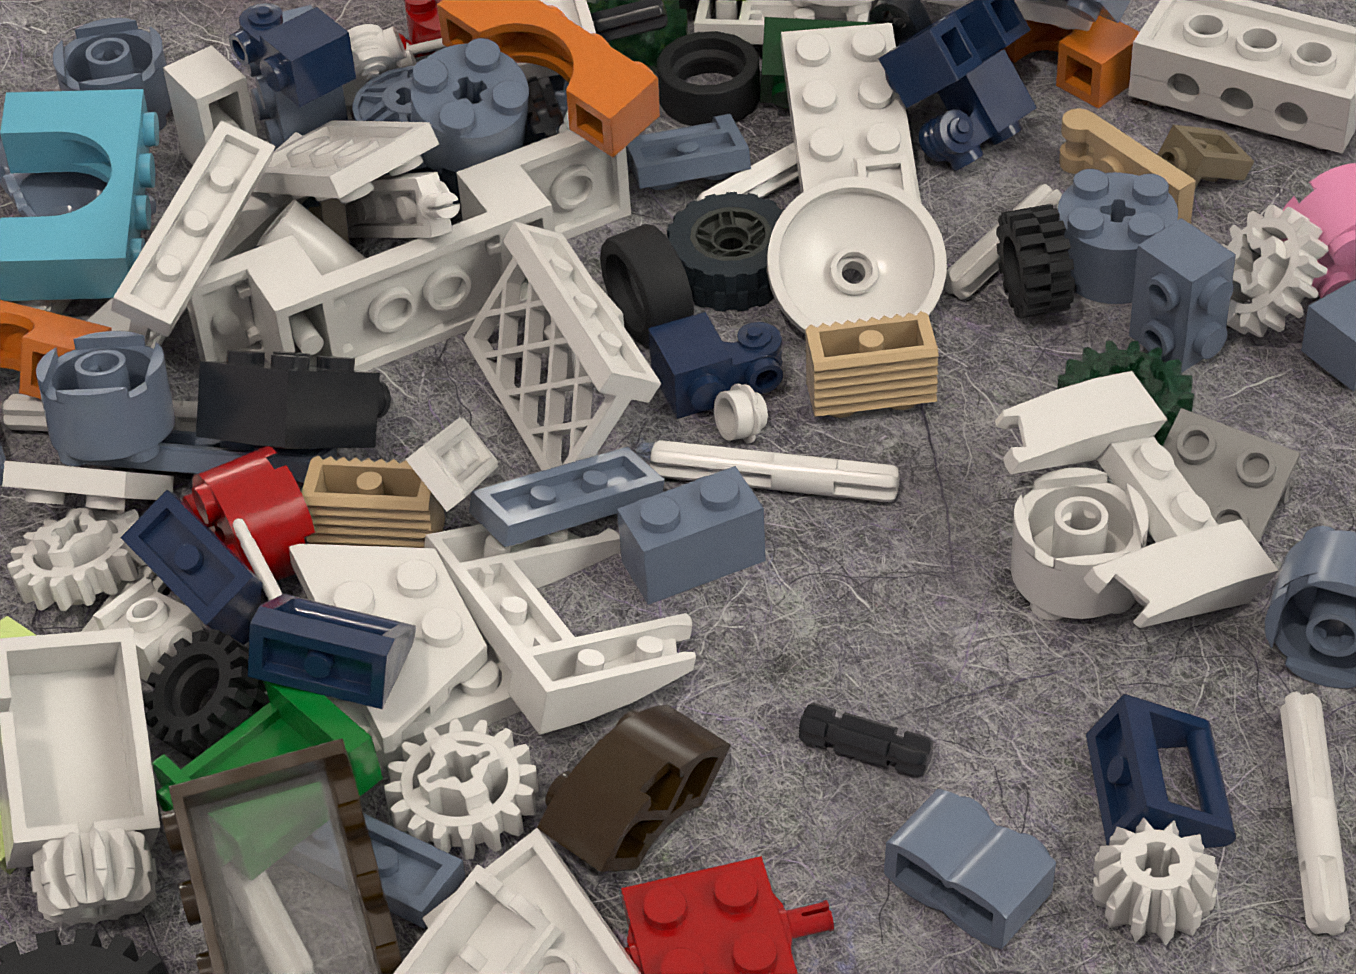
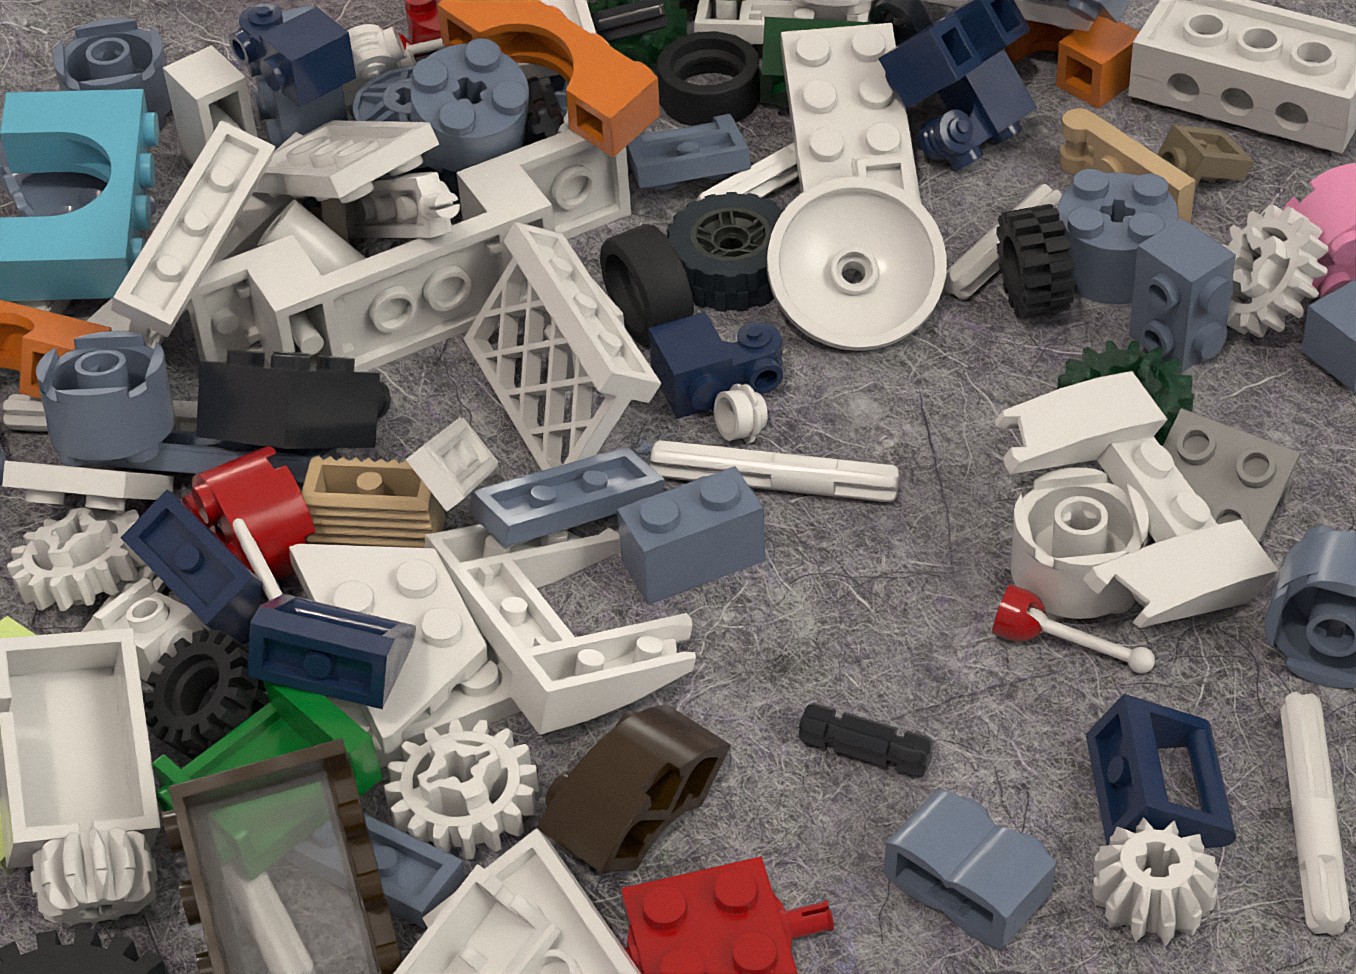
tan brick [805,311,939,418] -> none
none -> hinge [992,584,1155,674]

